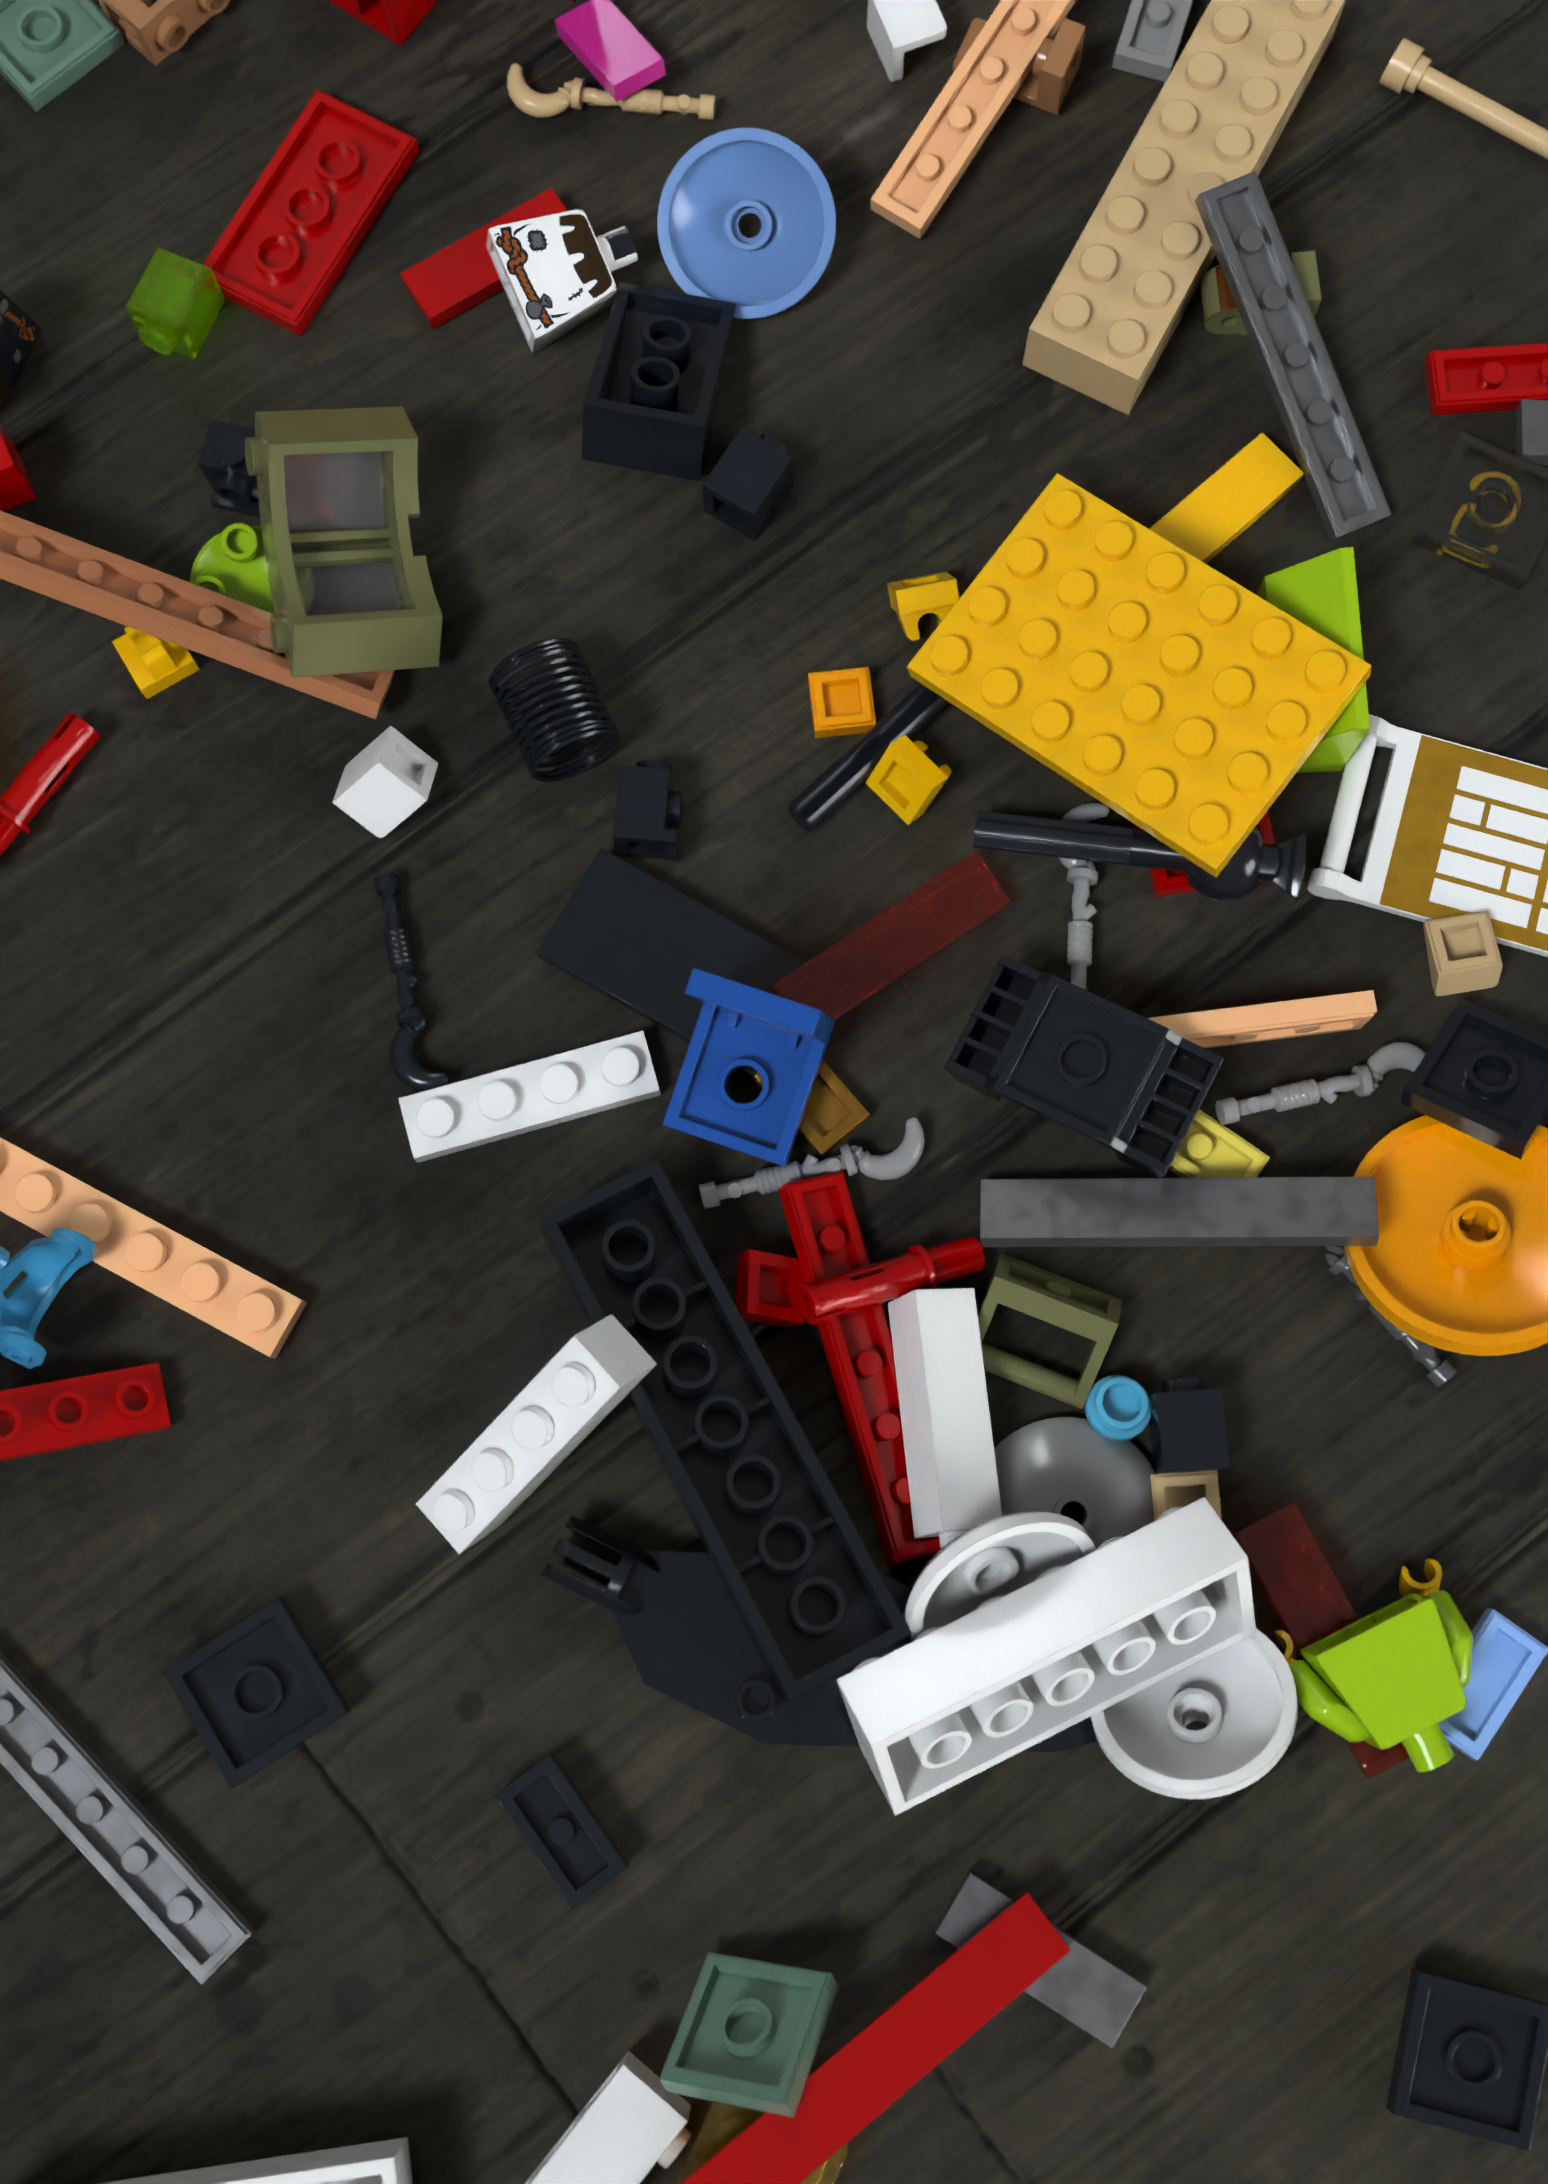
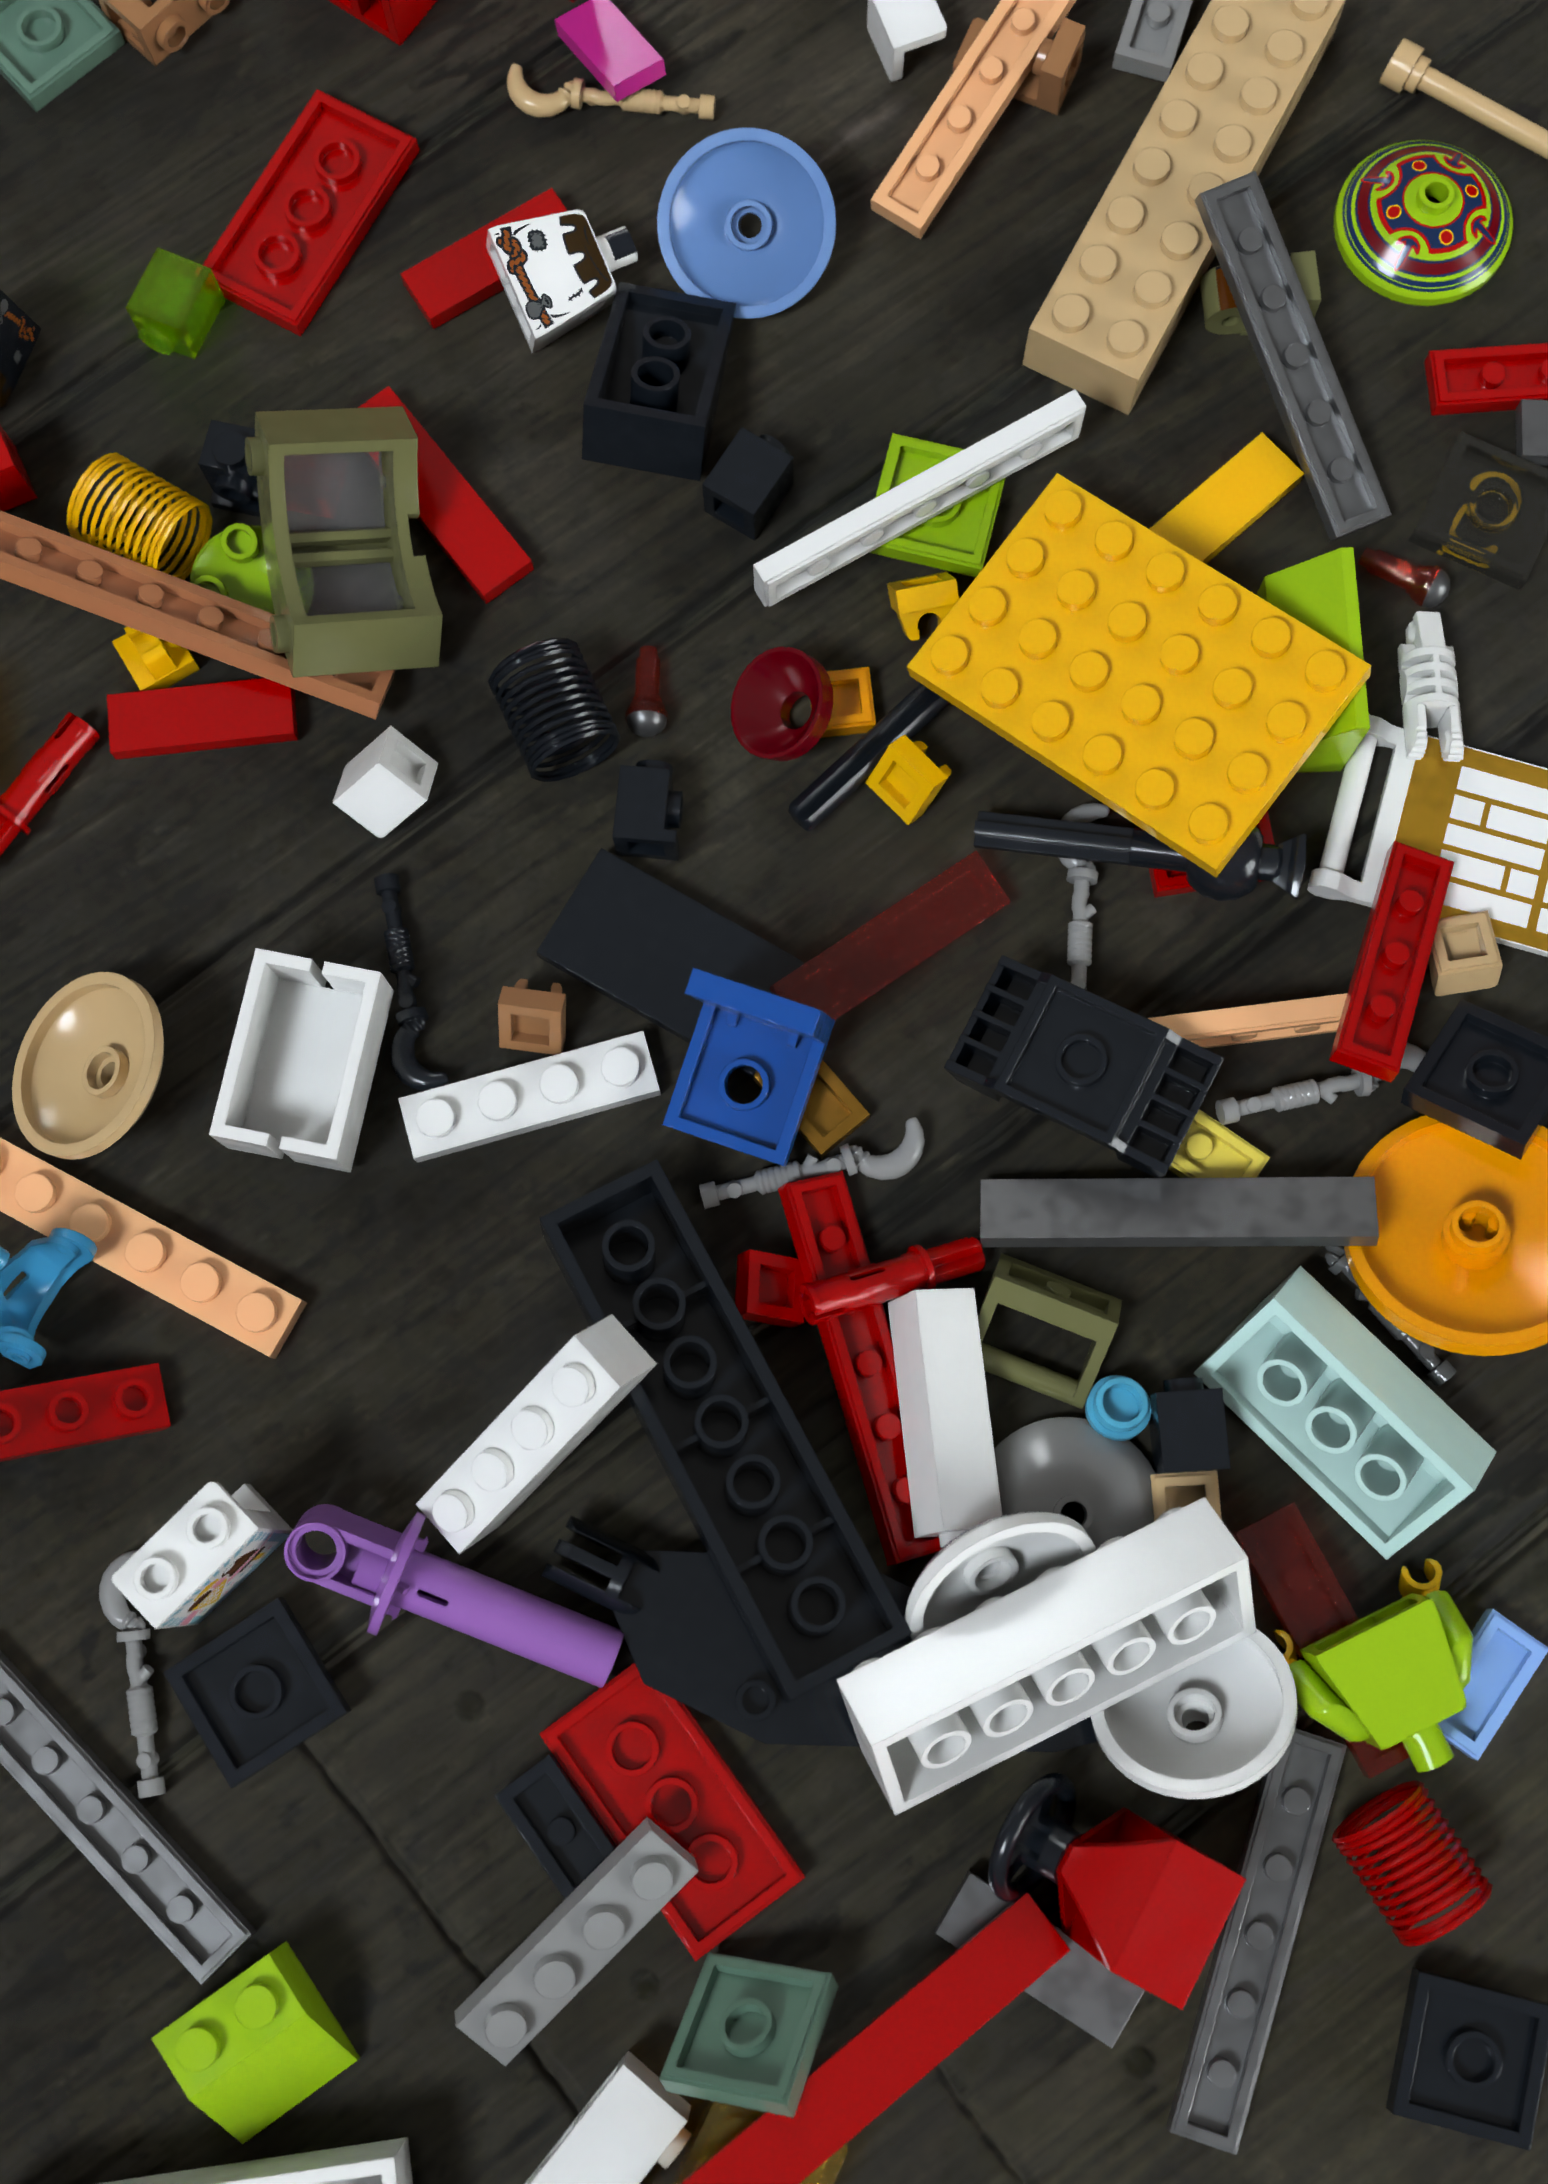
none -> tan dish [12,972,164,1160]
none -> yellow piece [66,452,213,580]
none -> light grey piece [99,1551,166,1798]
none -> red tile [107,678,298,760]
none -> white panel [112,1482,293,1629]
none -> lime slope [151,1941,360,2144]
none -> white piece [209,948,394,1173]
none -> medium lavender piece [284,1504,624,1688]
none -> red tile [358,386,534,604]
none -> light grey plate [454,1817,699,2066]
none -> medium nougat tile [498,979,566,1055]
none -> red tile [539,1663,805,1962]
none -> clear red piece [625,646,668,738]
none -> dark red piece [731,646,833,762]
none -> white tile [753,389,1086,607]
none -> lime plate [869,433,1006,577]
none -> red piece [988,1773,1246,2010]
none -> flat silver tile [1166,1728,1347,2155]
none -> light aqua slope [1194,1265,1496,1560]
none -> red tile [1329,841,1454,1083]
none -> red piece [1332,1780,1493,1947]
none -> dish [1334,140,1513,306]
none -> clear red piece [1358,547,1450,608]
none -> white hinge [1397,611,1464,762]

